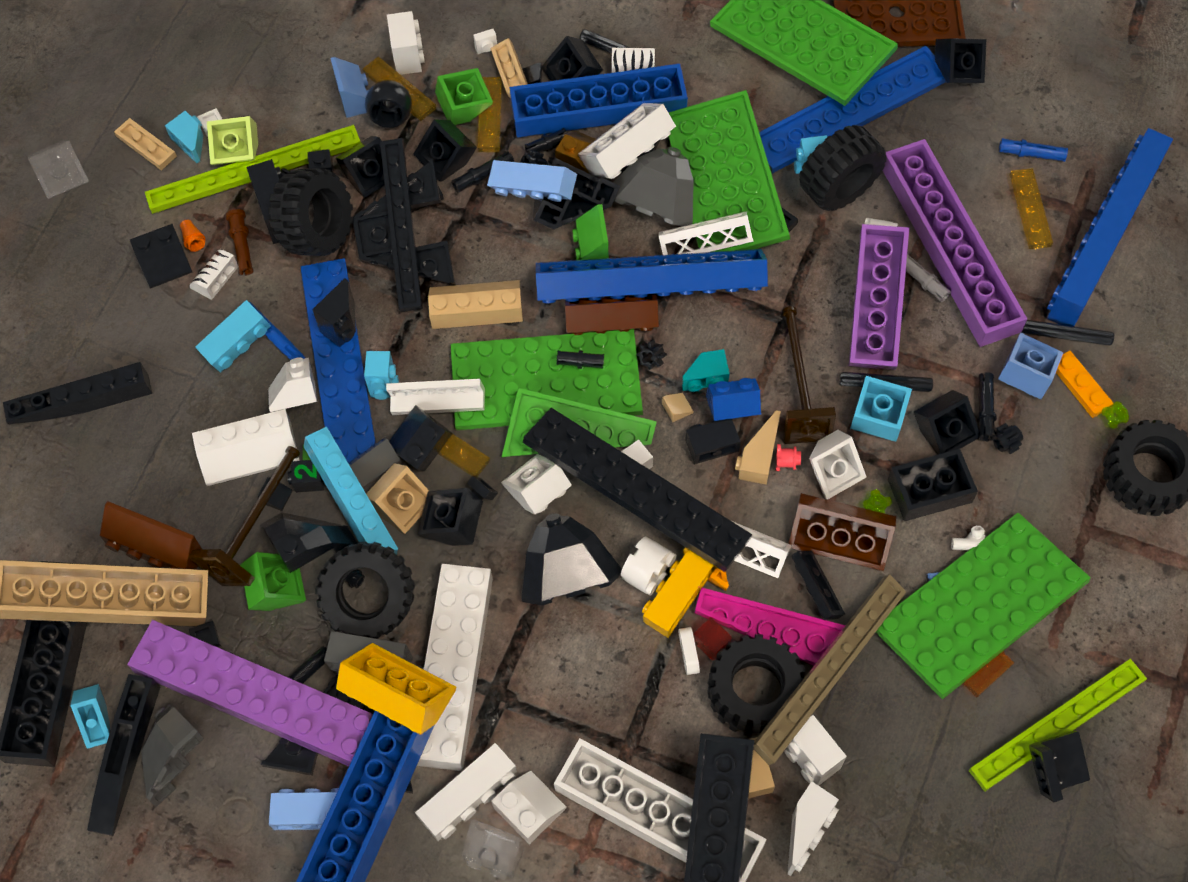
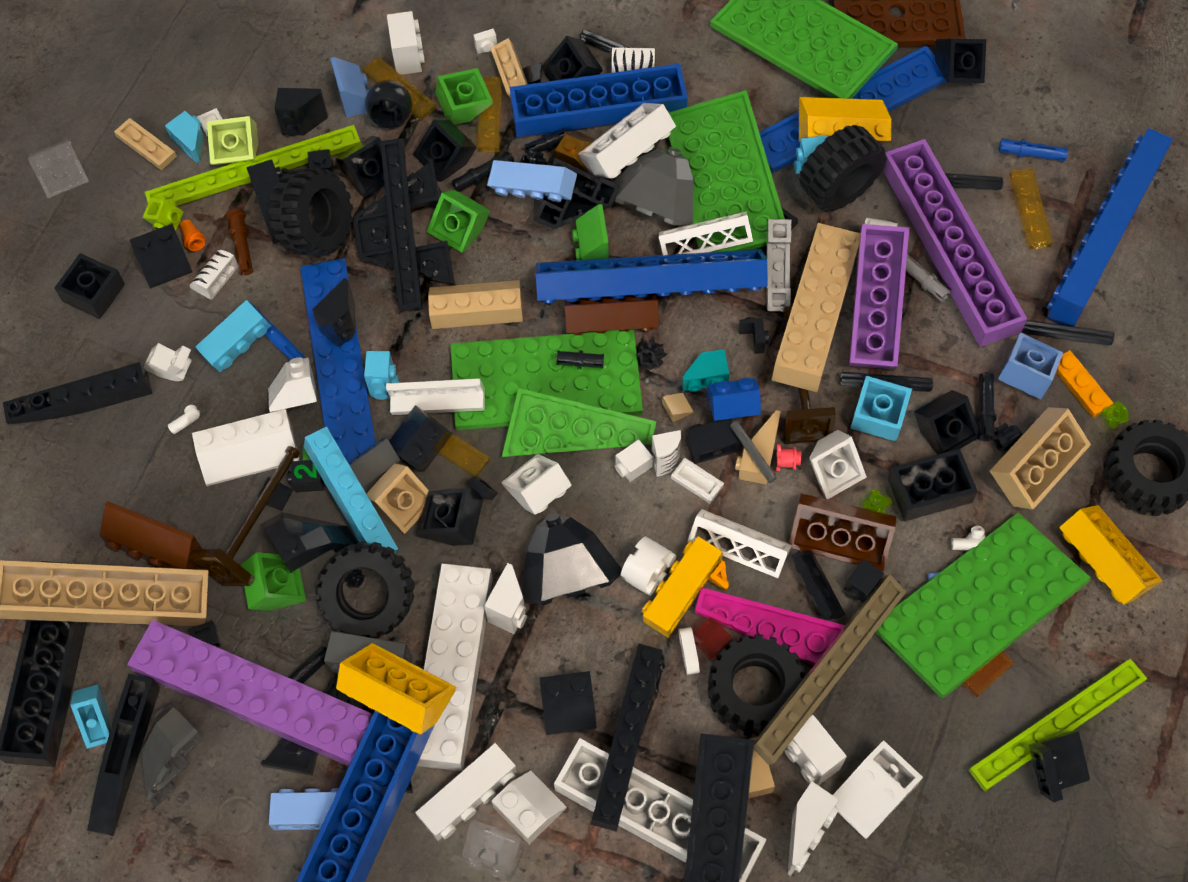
black plate [523,408,752,572] -> none
none -> black brick [54,253,125,319]
none -> lime brick [142,198,184,231]
none -> white brick [144,343,192,381]
none -> white arm [168,405,200,434]
none -> black slope [275,88,328,136]
none -> bright green slope [426,190,491,253]
none -> white slope [484,563,527,634]
none -> black slope [539,671,597,735]
none -> black plate [590,644,663,832]
none -> white brick [652,430,681,477]
none -> white tile [671,458,724,504]
none -> dark grey bar [730,421,777,483]
none -> black bracket [738,317,769,354]
none -> light grey slope [766,219,791,311]
none -> tan brick [772,223,860,393]
none -> yellow slope [799,97,891,144]
none -> white slope [833,740,923,839]
none -> black brick [844,559,884,603]
none -> black axle [945,173,1003,190]
none -> tan brick [990,407,1091,509]
none -> yellow slope [1059,505,1163,605]

